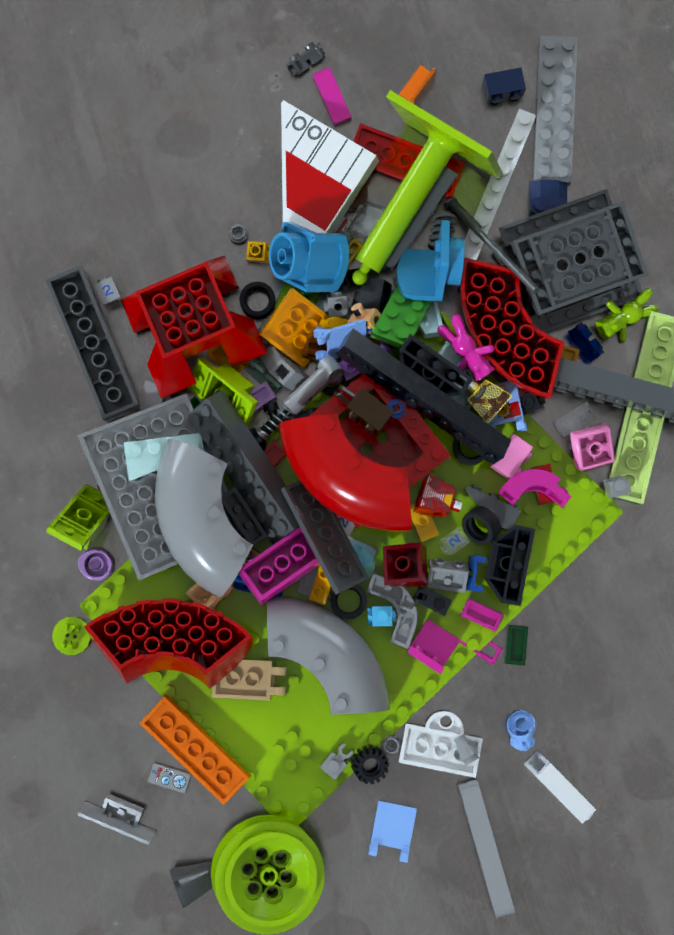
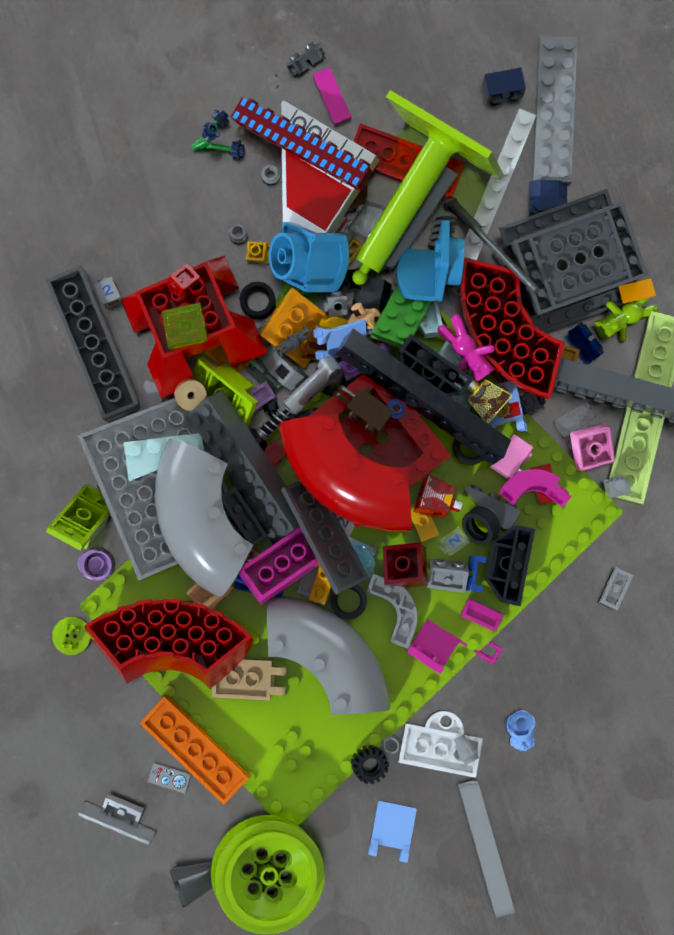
light grey plate [320,743,353,780] -> none
medium azure brick [367,606,396,626] -> none
orange panel [399,65,437,105] -> none
black leg [413,586,452,616] -> none
dark green tile [505,625,528,666] -> none
white slope [524,751,596,824] -> none
none -> clear neon green plate [162,303,208,349]
none -> red bracket [167,263,200,298]
none -> tan piece [174,379,206,411]
none -> dark blue plant [191,109,245,159]
none -> dark red brick [230,97,373,192]
none -> light grey plate [261,165,280,184]
none -> dark grey pin [274,326,311,357]
none -> light grey plate [599,567,634,611]
none -> light orange sticker [619,278,656,304]

